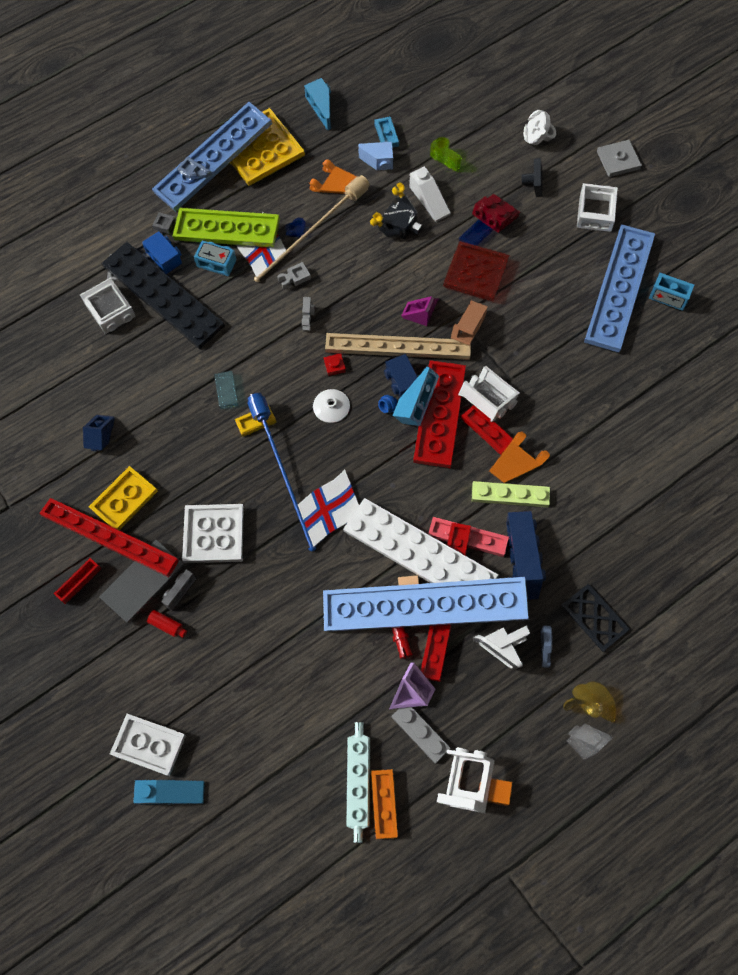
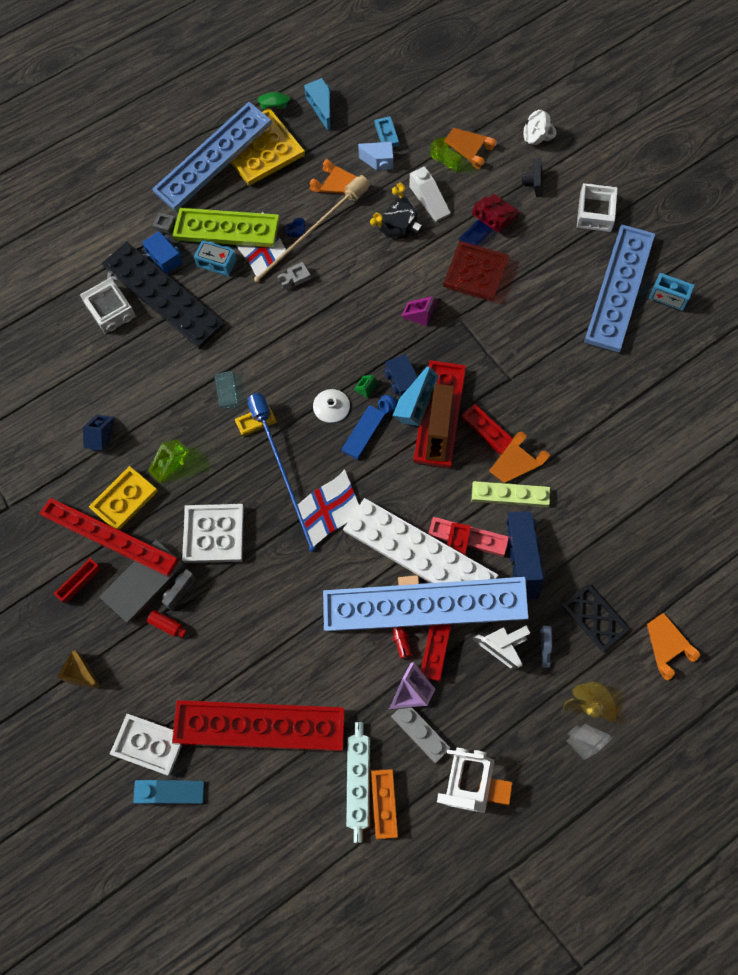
sand blue tile [177,156,212,180] -> none
light grey plate [302,297,315,331] -> none
red plate [323,353,346,376] -> none
tan plate [325,333,471,360] -> none
nougat window [451,300,488,346] -> none
white window [458,366,519,422] -> none
light grey plate [597,140,641,177] -> none
none -> pearl gold slope [57,650,101,689]
none -> clear neon green slope [148,439,190,483]
none -> red plate [172,700,344,751]
none -> green dish [258,92,290,109]
none -> blue tile [341,405,385,460]
none -> green slope [354,375,378,398]
none -> reddish brown slope [425,384,453,462]
none -> orange flag [444,128,497,169]
none -> orange flag [647,613,700,680]

